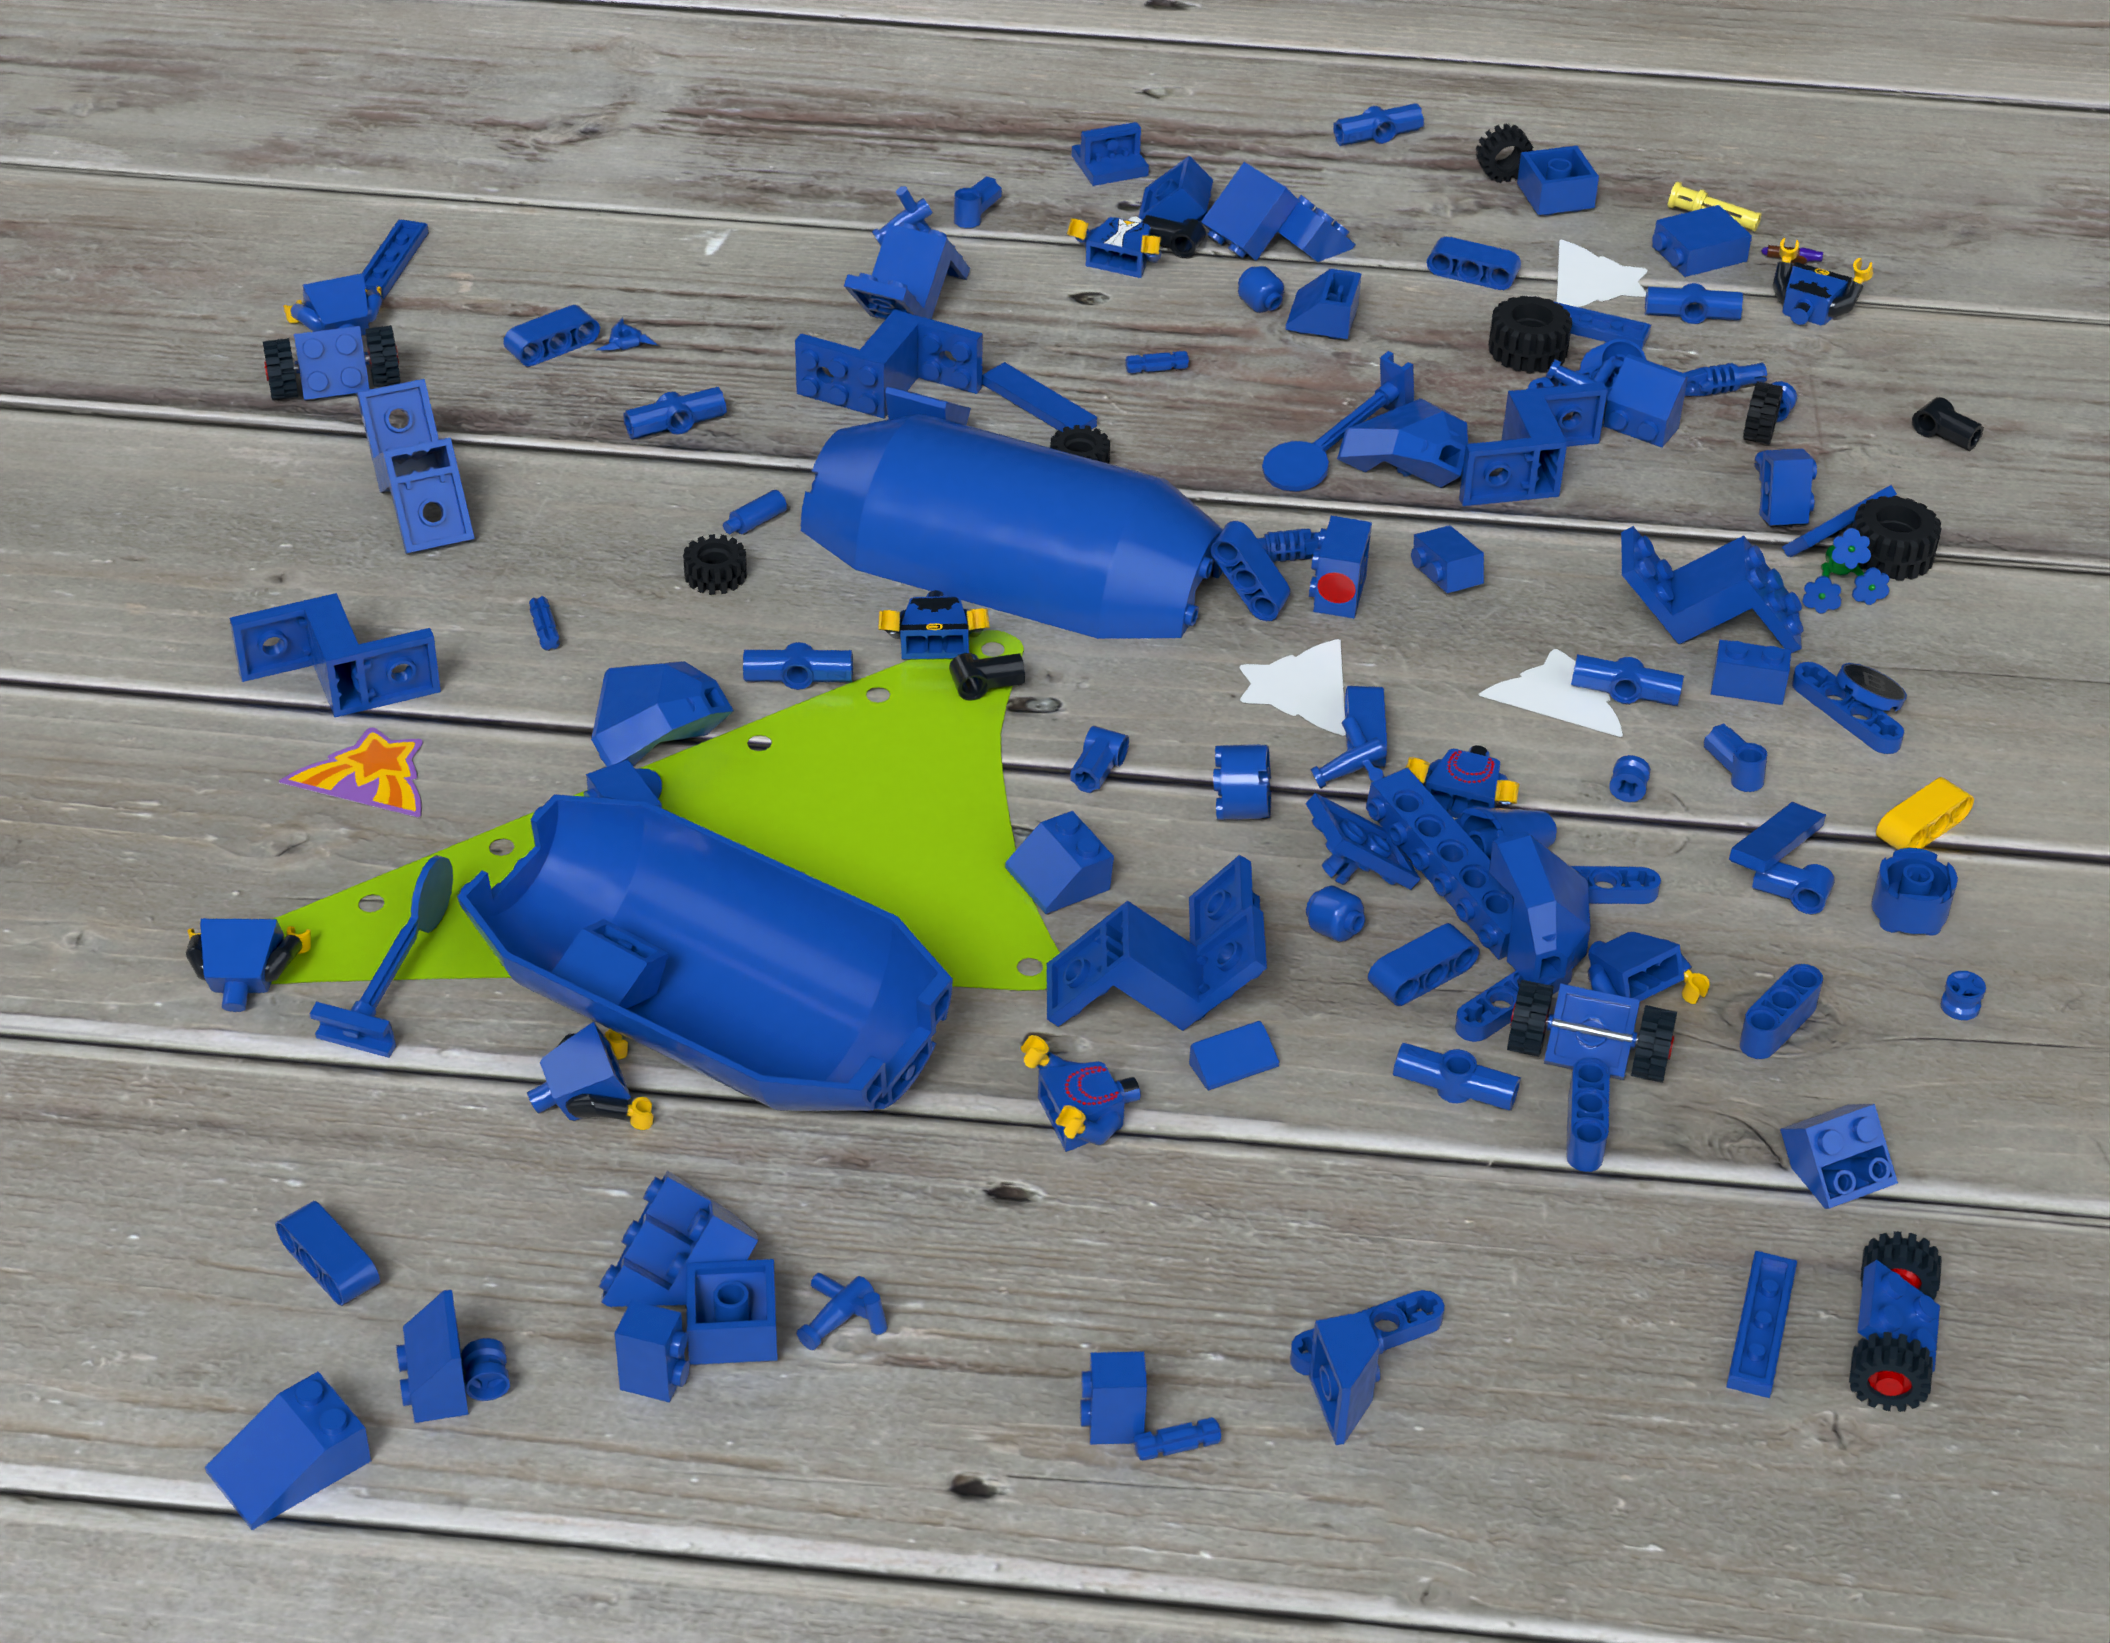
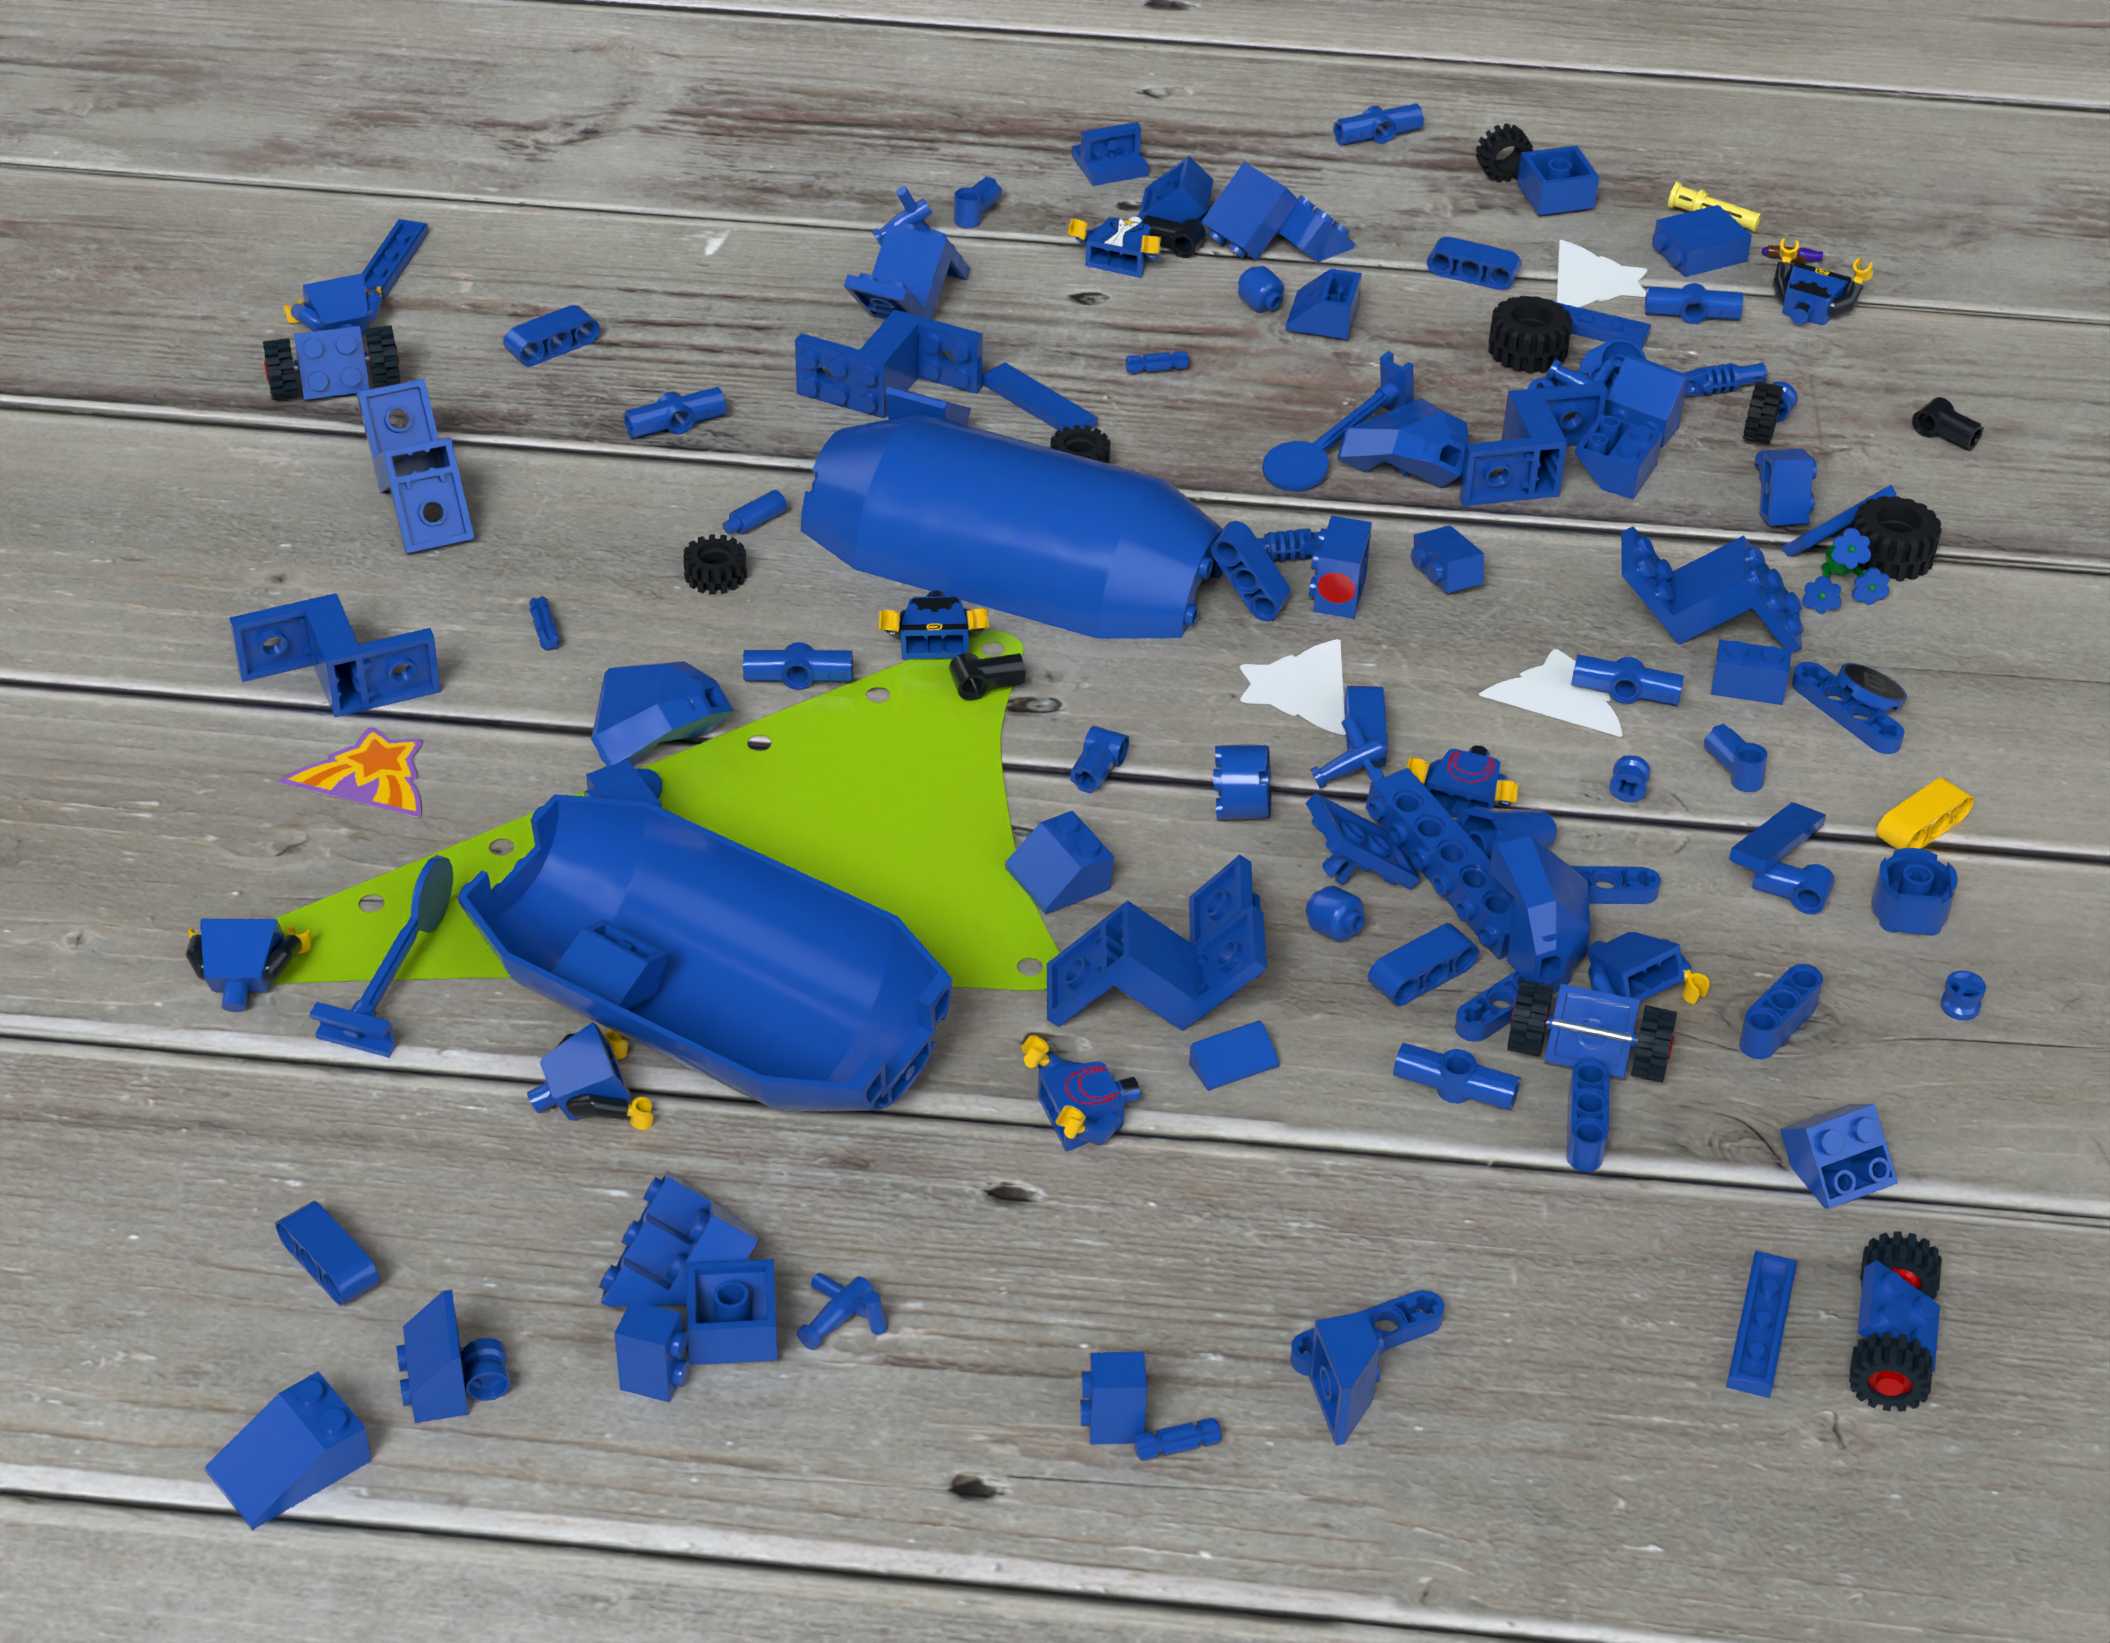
blue piece [595,317,658,351] -> none
none -> blue slope [1575,414,1662,500]

